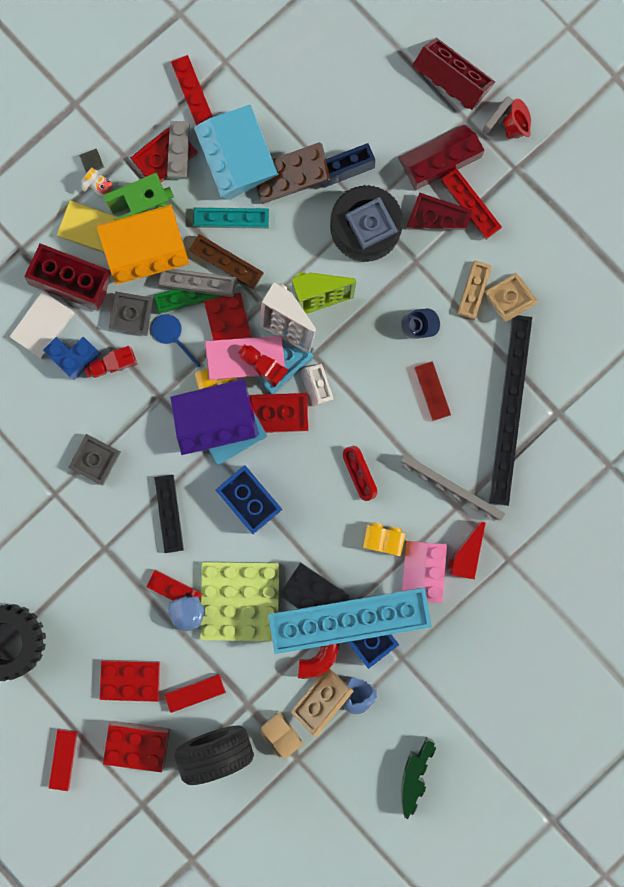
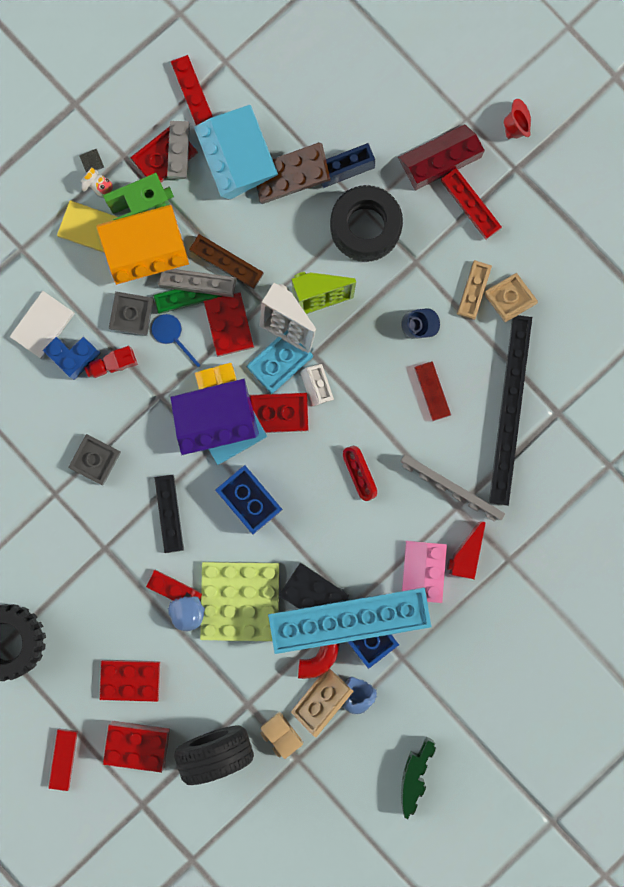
dark red slope [24,243,111,311] -> none
red tile [164,674,226,713] -> none
teal tile [193,207,269,229] -> none
bright pink tile [205,336,285,380] -> none
red piece [238,344,288,387] -> none
sand blue tile [345,197,398,250] -> none
yellow brick [362,522,406,556] -> none
dark red wing [406,192,473,230] -> none
dark red slope [412,37,495,110] -> none
light grey plate [483,96,513,135] -> none

